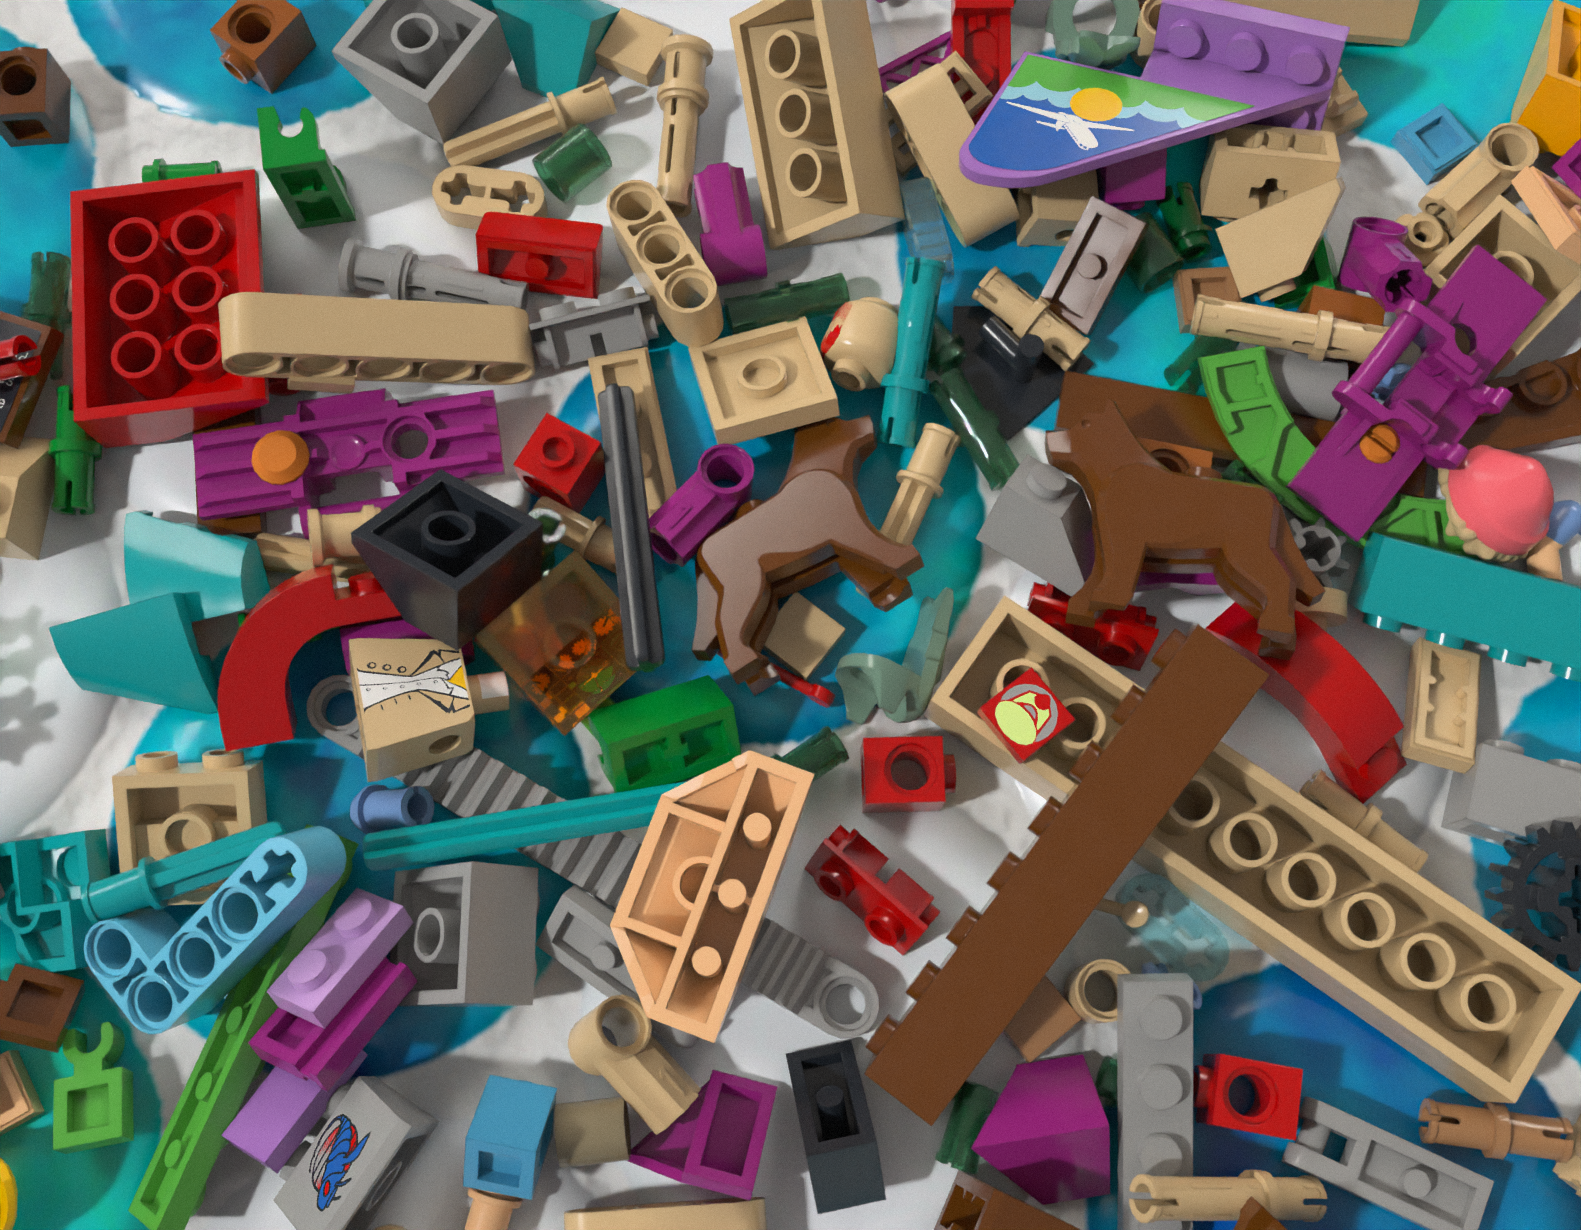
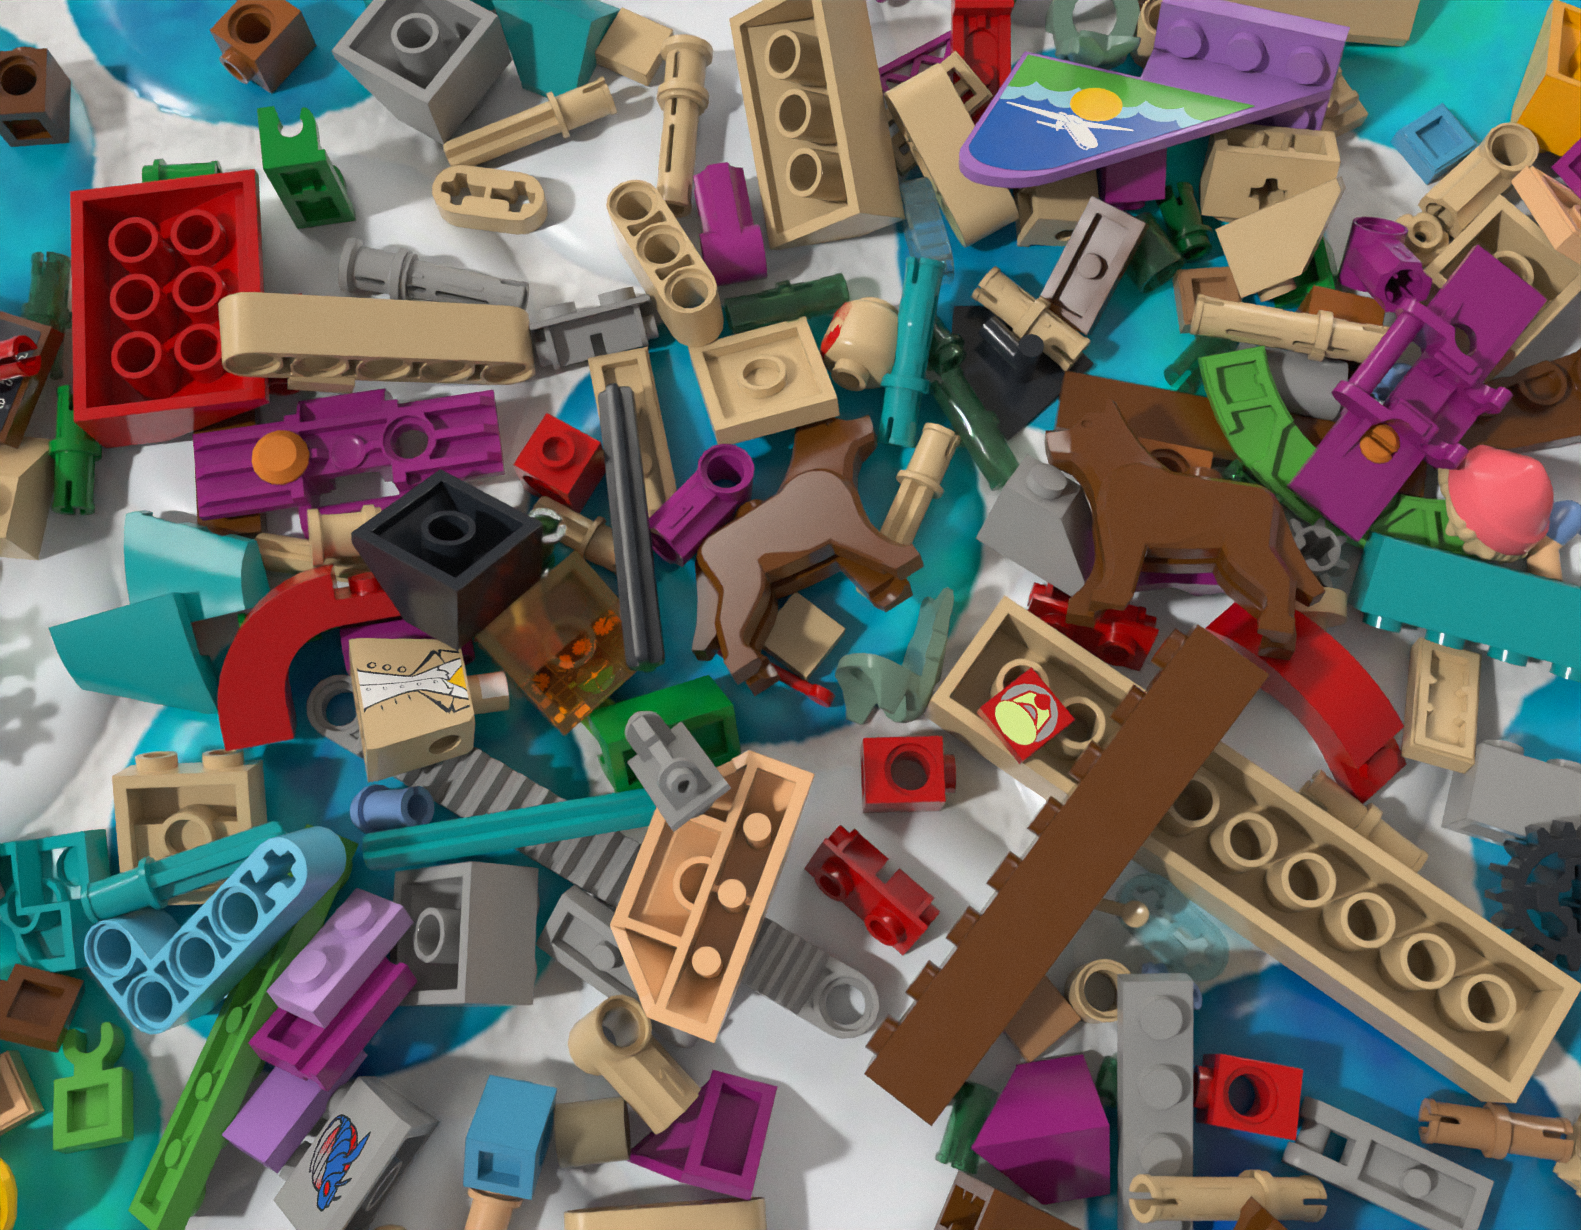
red slope [475,211,603,299] -> none
clear green beam [532,123,612,203] -> none
clear green pin [770,725,849,783] -> none
black slope [786,1040,886,1214] -> none
none -> light grey hinge [625,711,731,832]

